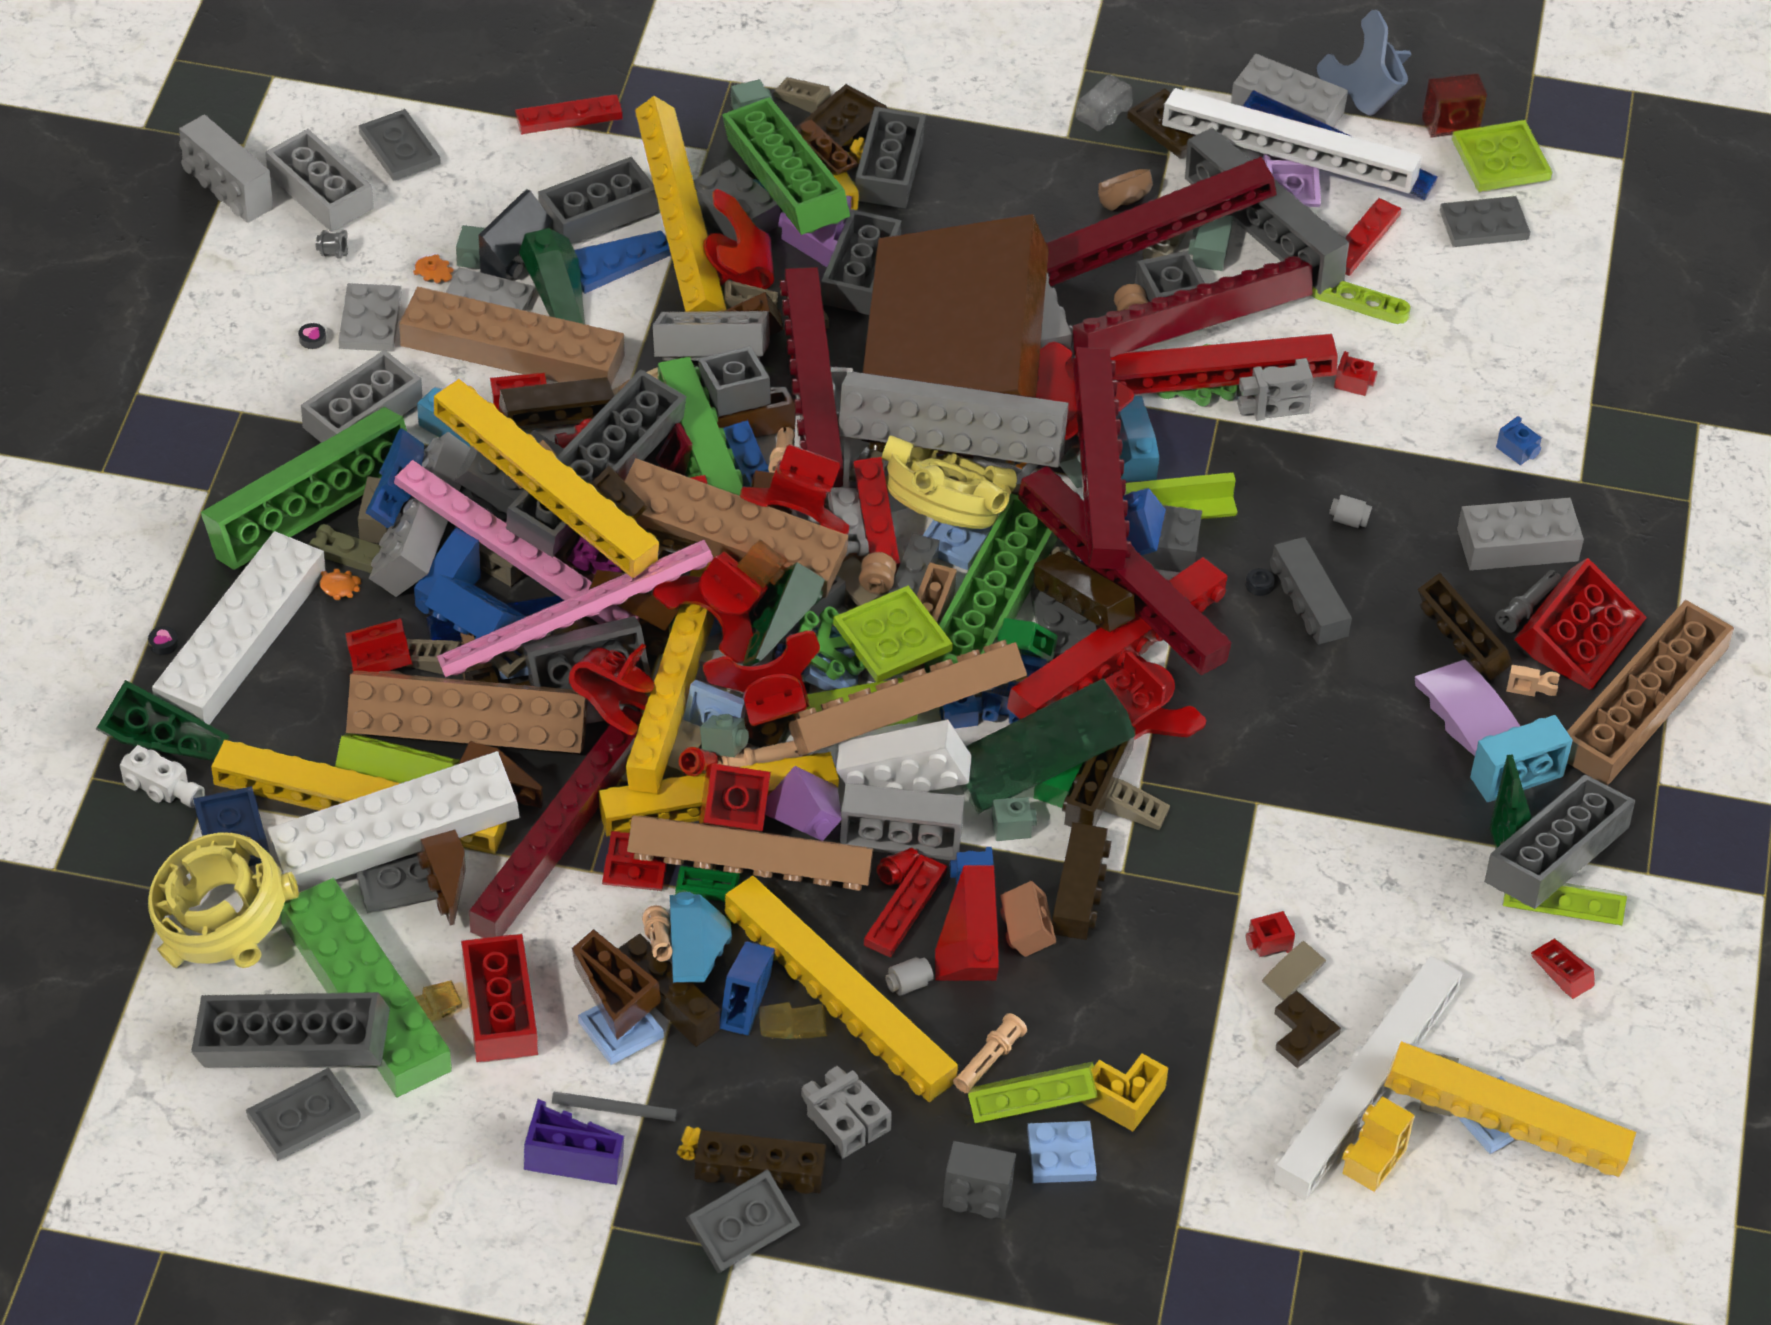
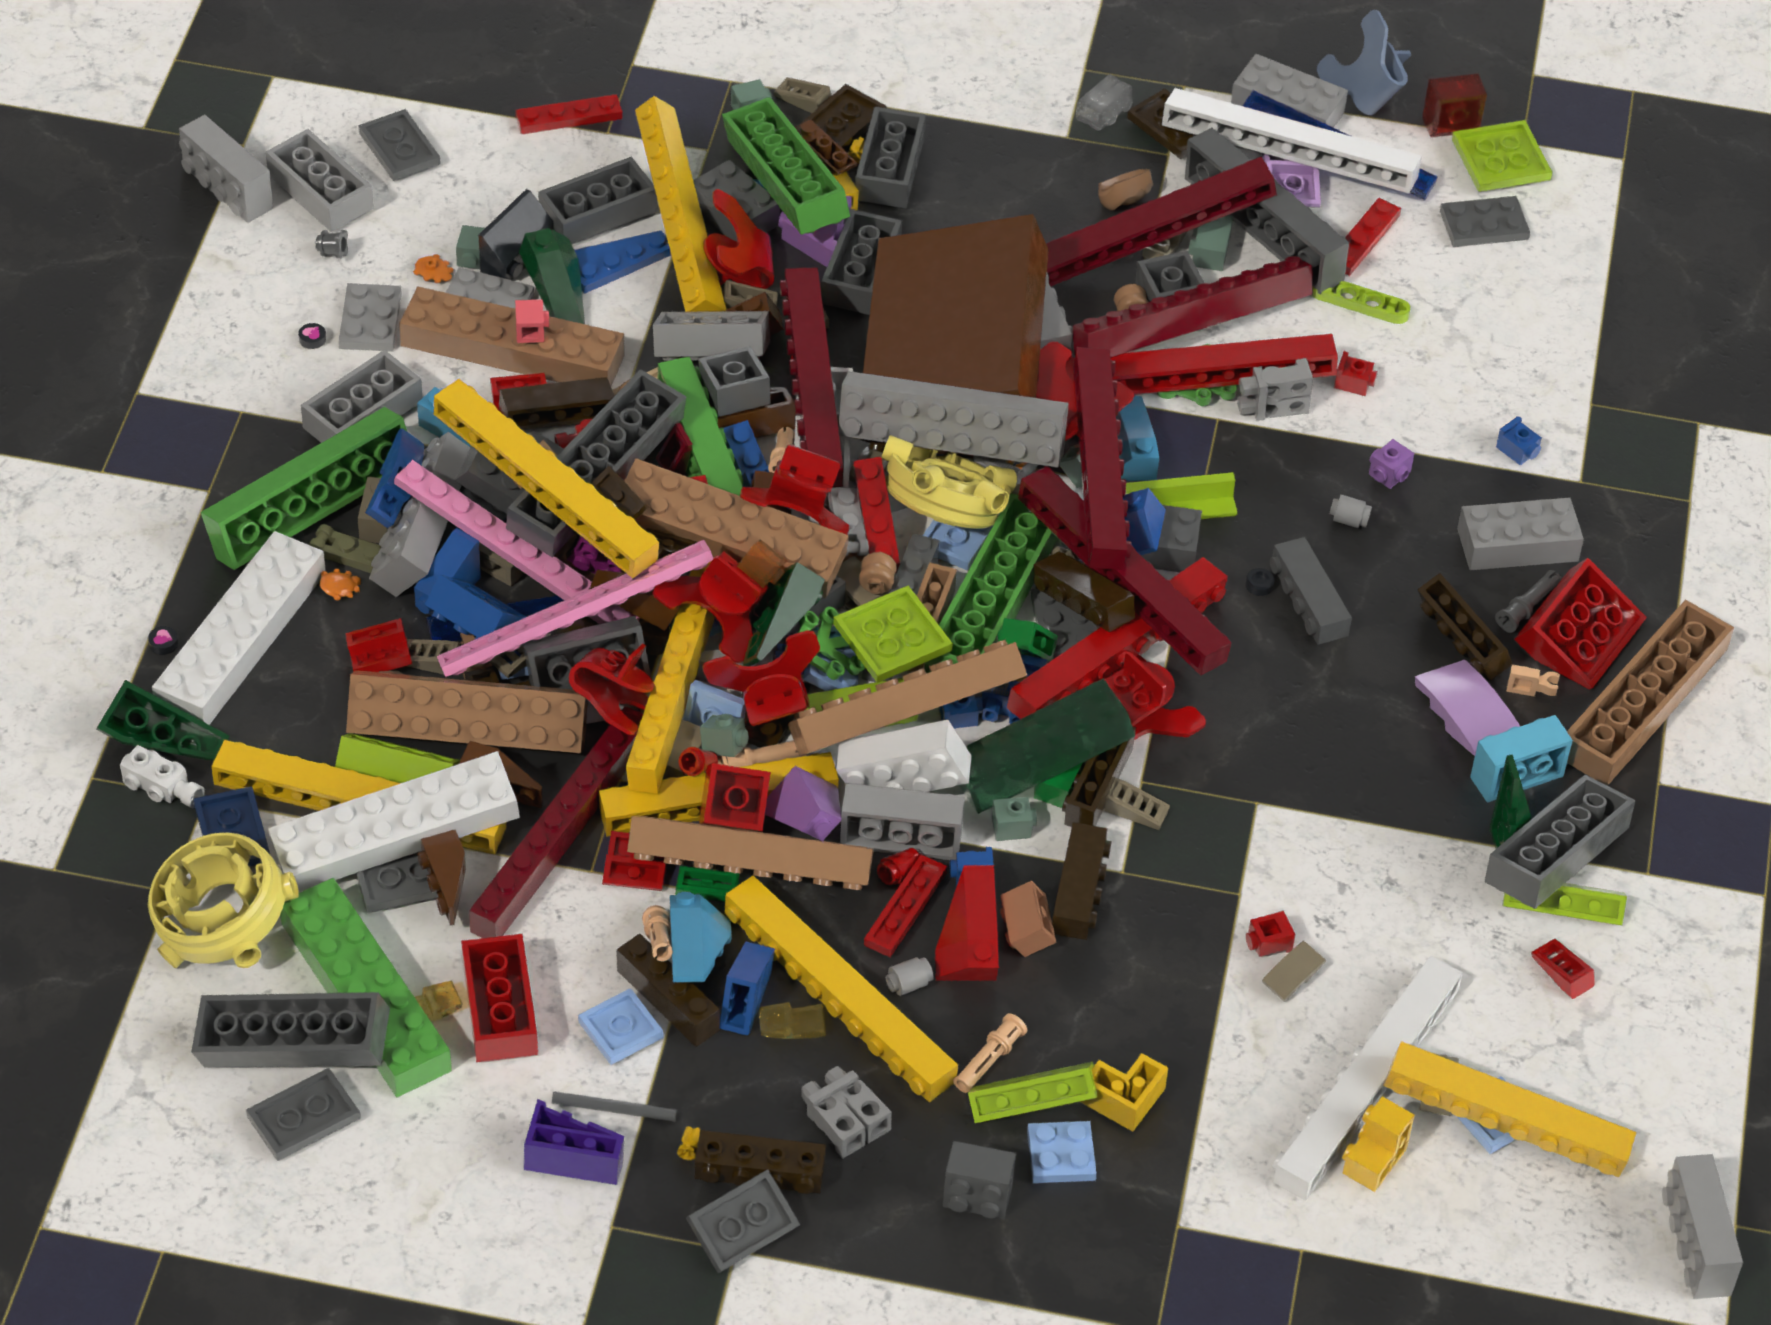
reddish brown wedge [572,929,661,1040] -> none
dark brown plate [1274,990,1341,1069] -> none
none -> coral brick [515,299,549,343]
none -> medium lavender brick [1369,439,1414,489]
none -> light grey brick [1662,1154,1743,1299]

